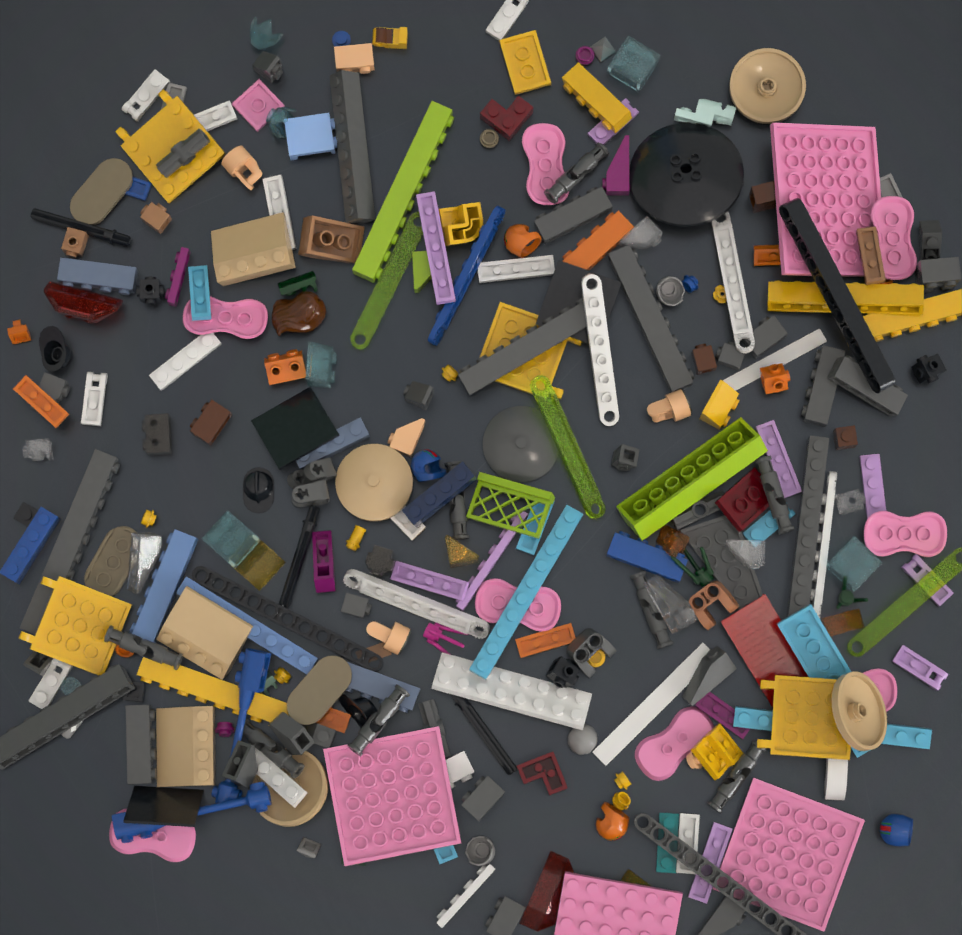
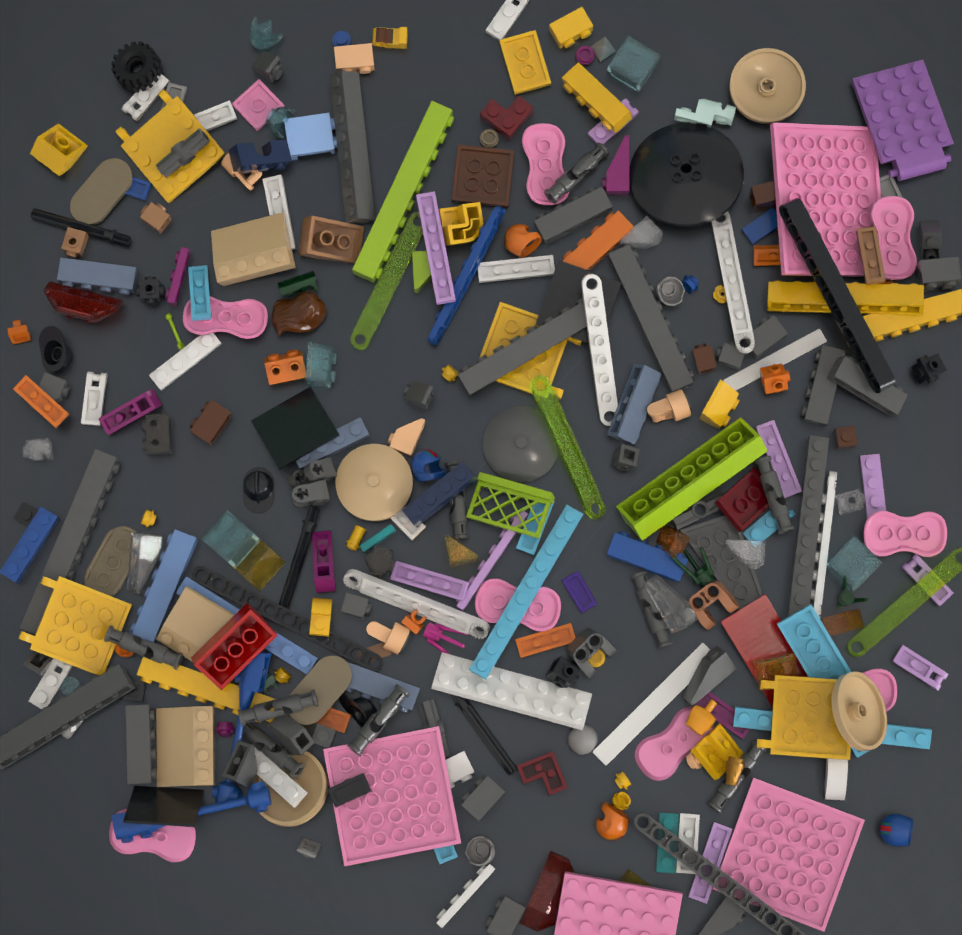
none -> yellow slope [30,123,88,176]
none -> magenta slope [99,389,162,435]
none -> black tyre [111,41,162,92]
none -> lime hinge [165,313,185,350]
none -> red slope [191,603,278,690]
none -> dark blue arch [228,139,292,174]
none -> dark grey piece [238,689,319,726]
none -> yellow brick [309,597,332,637]
none -> black tile [327,773,372,808]
none -> teal tile [360,524,396,554]
none -> orange tile [401,609,427,634]
none -> reddish brown plate [451,145,514,208]
none -> yellow brick [549,7,593,49]
none -> dark purple tile [561,571,598,614]
none -> sand blue brick [607,364,662,445]
none -> light orange piece [685,699,717,736]
none -> pearl gold cone [725,756,745,786]
none -> blue tile [741,207,778,245]
none -> clear yellow slope [752,651,797,690]
none -> medium lavender plate [851,60,954,181]

